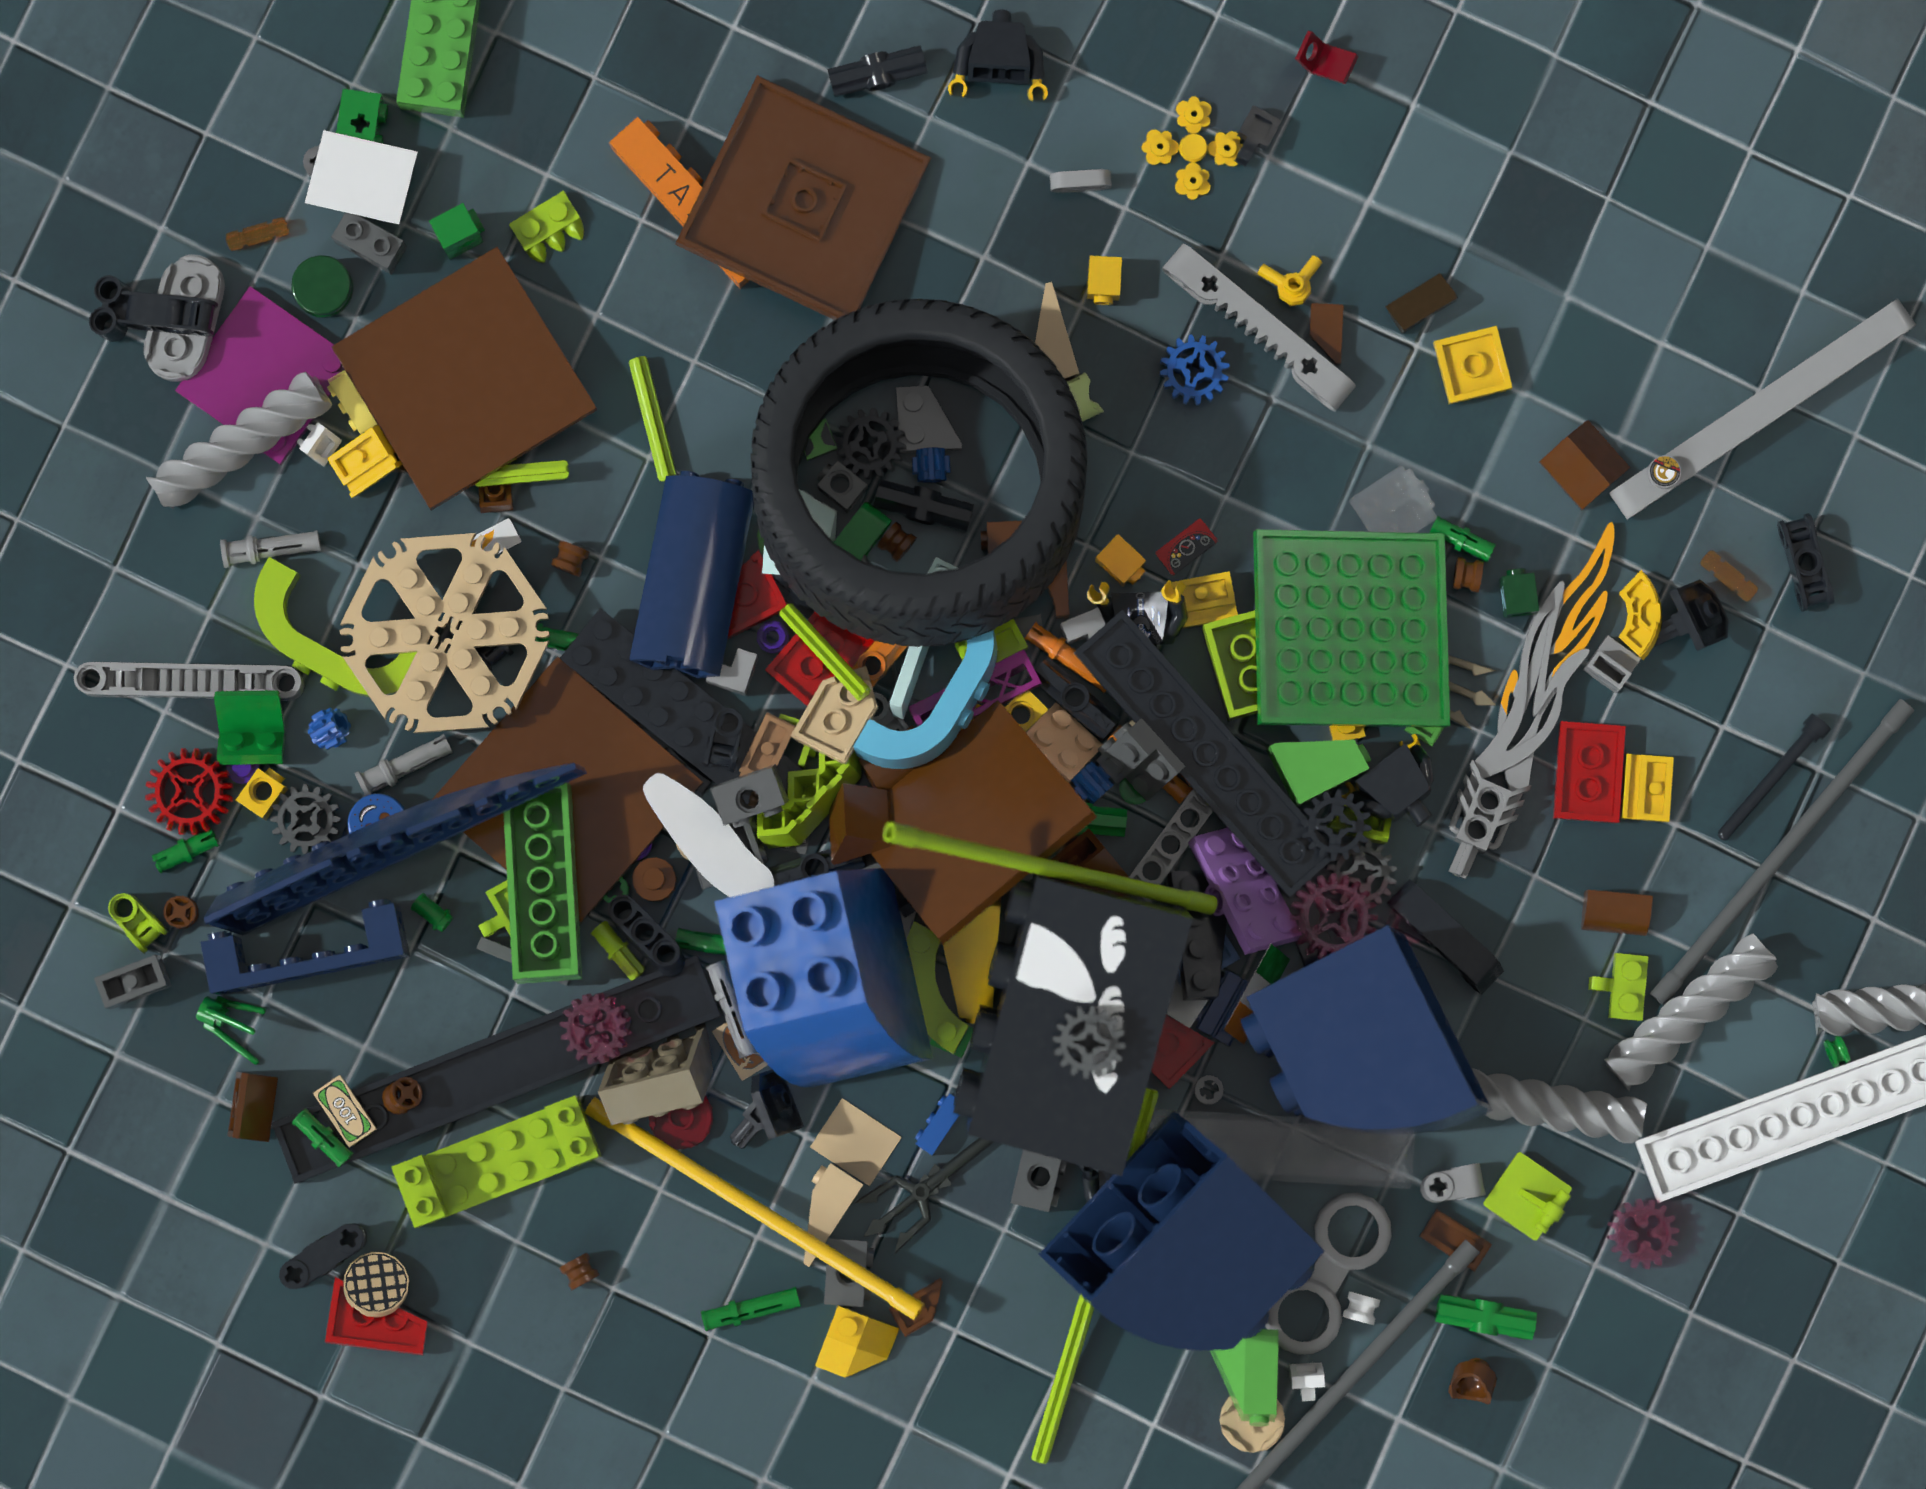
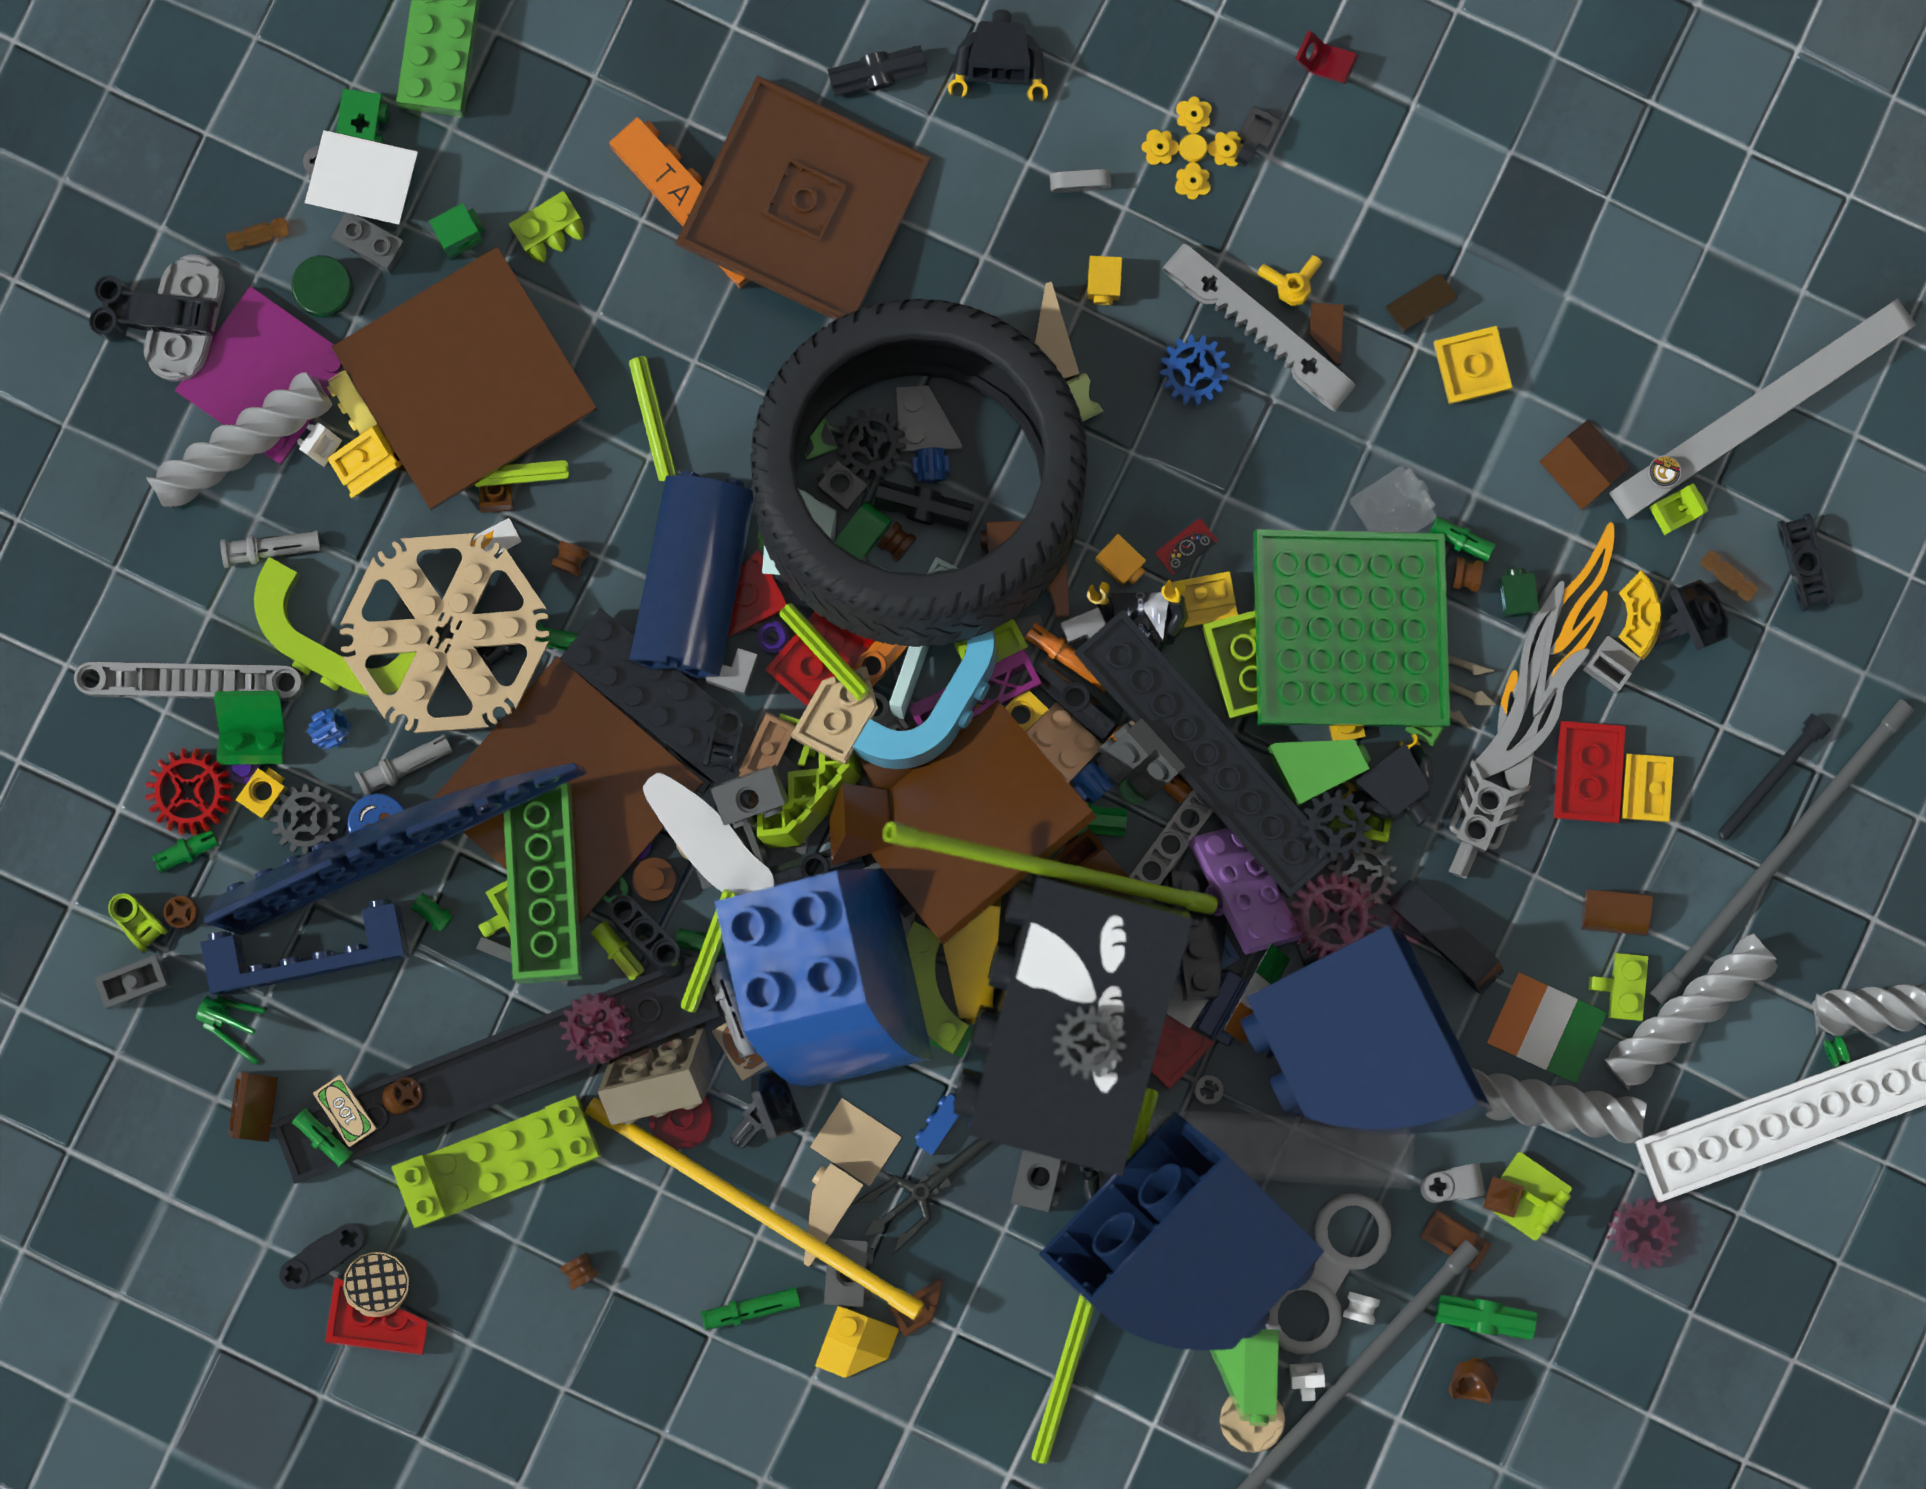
none -> lime axle [681,889,739,1013]
none -> reddish brown tile [1482,1177,1524,1218]
none -> sticker [1487,972,1607,1084]
none -> lime bracket [1649,483,1708,535]

